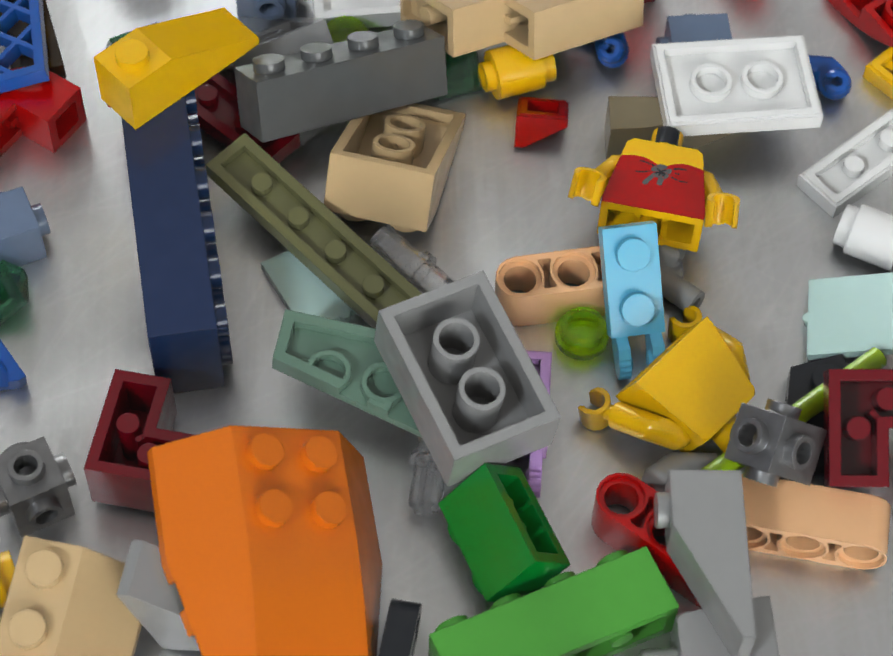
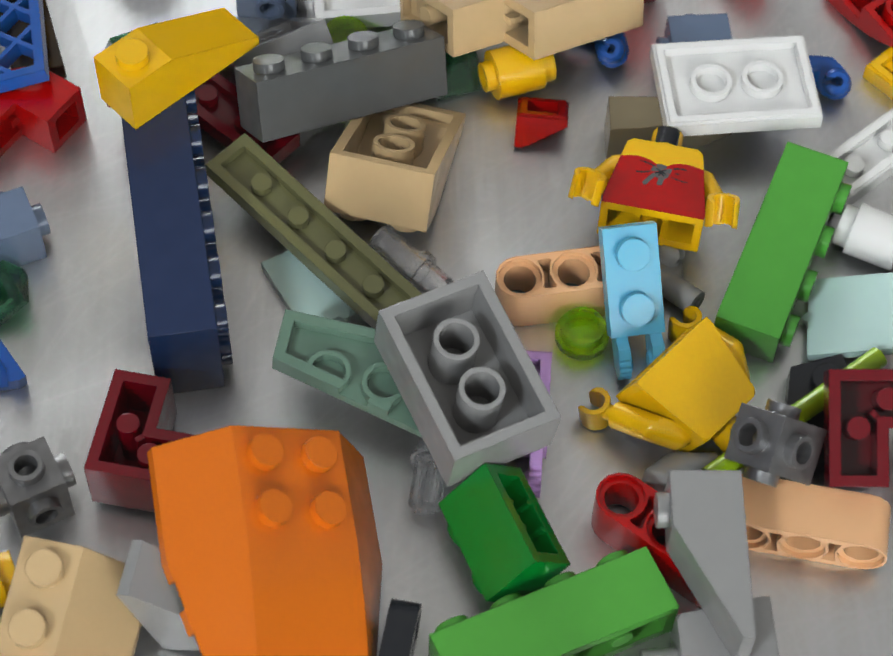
none -> bright green brick [714,142,852,363]

